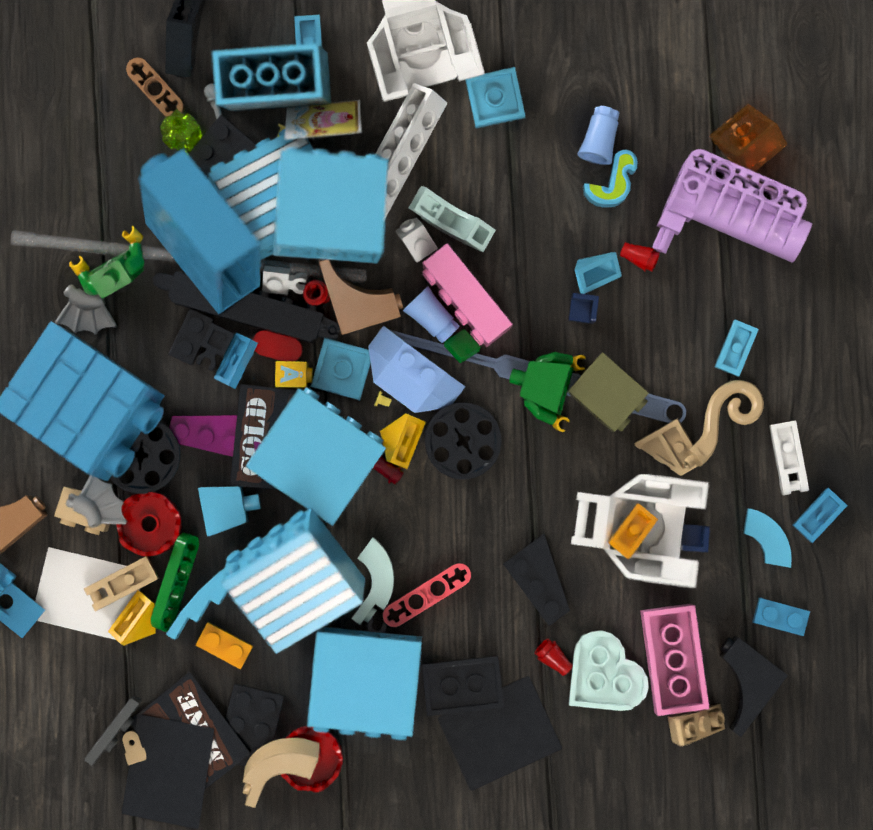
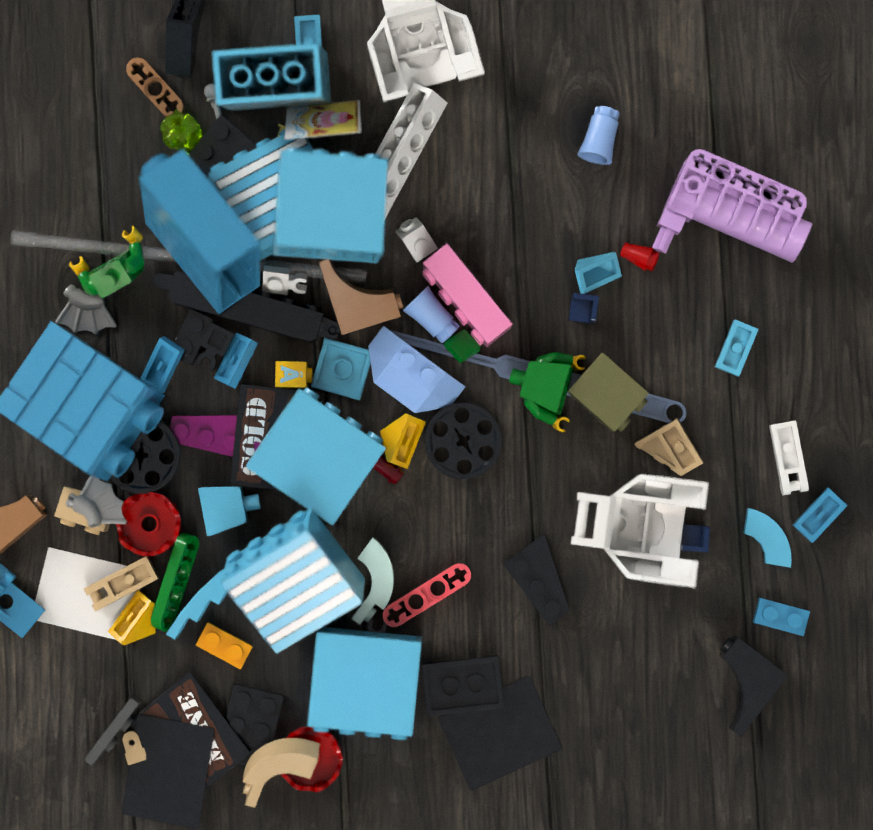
red tile [253,330,303,362] -> none
red cone [303,280,330,305] -> none
light yellow piece [374,391,392,407] -> none
light aqua arch [409,186,496,252] -> none
medium azure tile [465,67,525,128] -> none
red cone [535,638,573,676] -> none
light aqua plate [569,630,649,711] -> none
medium azure animal [583,150,638,207] -> none
light orange plate [608,503,658,559] -> none
bright pink brick [640,604,709,716] -> none
tan slope [667,704,725,746] -> none
tan plant [683,380,764,469] -> none
clear orange slope [710,104,787,177] -> none
none -> dark azure plate [140,336,185,393]

